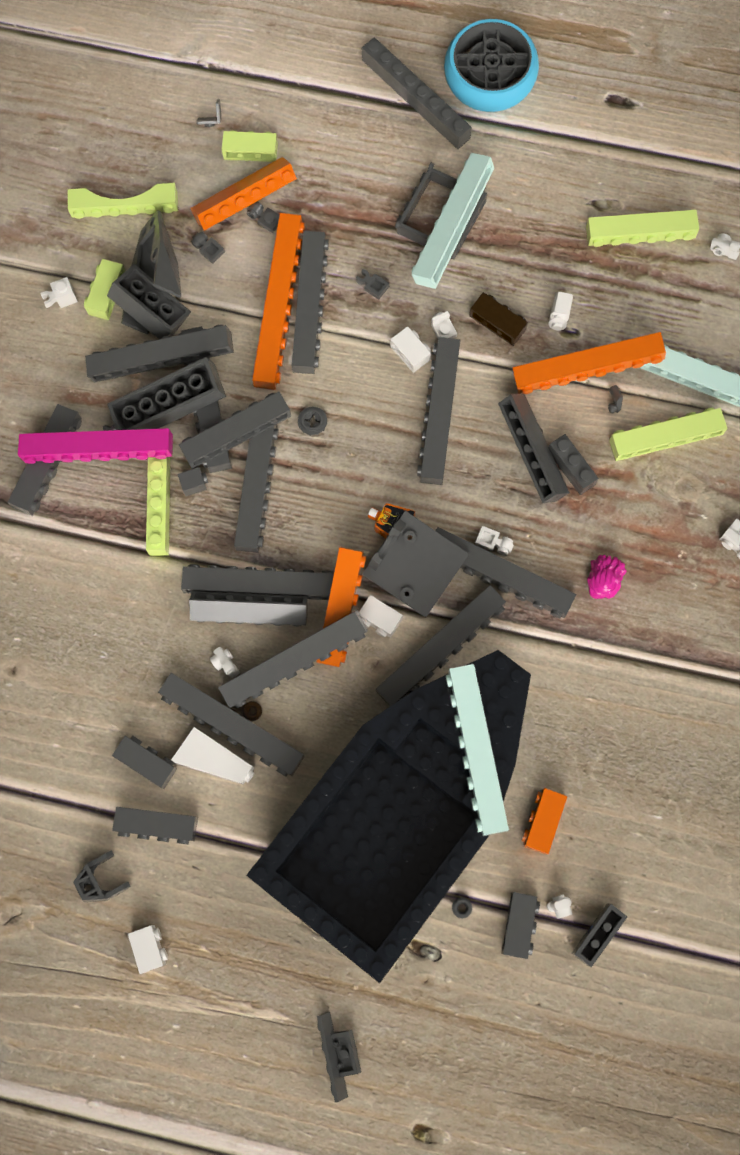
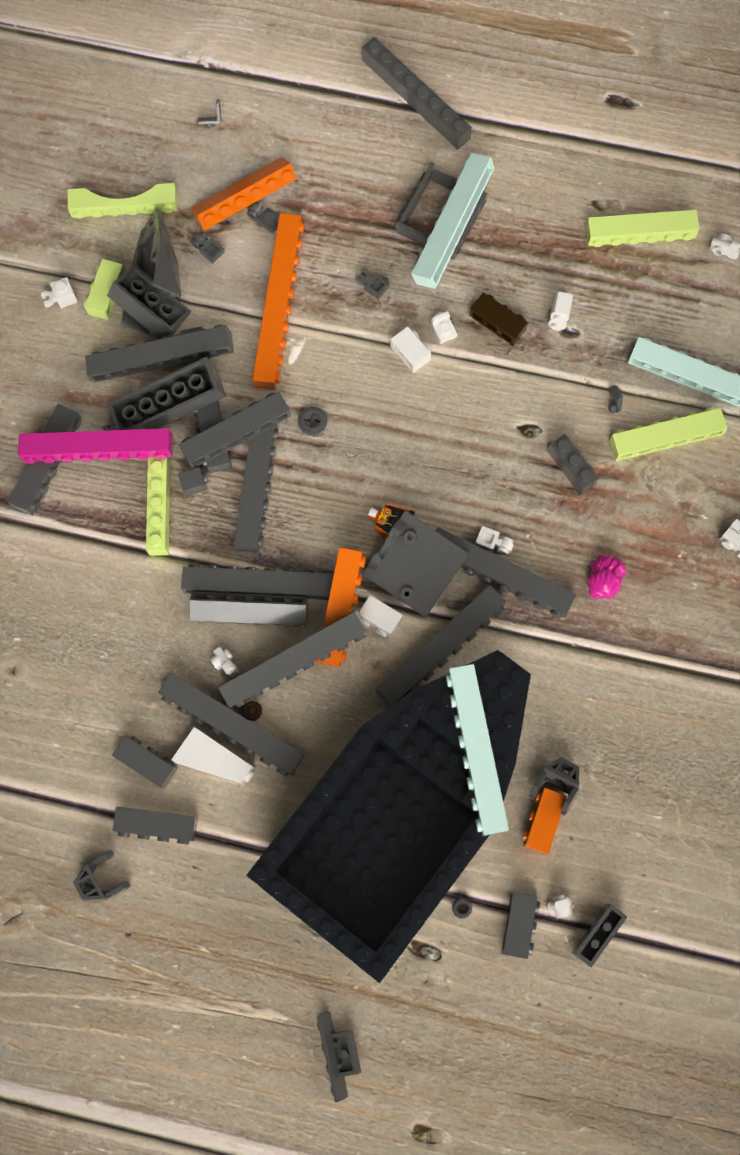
white brick [128,925,168,974] -> none
yellowish green brick [222,130,278,162] -> none
dark grey brick [292,231,329,374] -> none
dark grey brick [417,337,461,485] -> none
dark grey wheel [444,19,539,112] -> none
dark grey brick [498,394,569,503] -> none
orange brick [512,332,666,394] -> none
none -> dark grey piece [529,757,580,816]

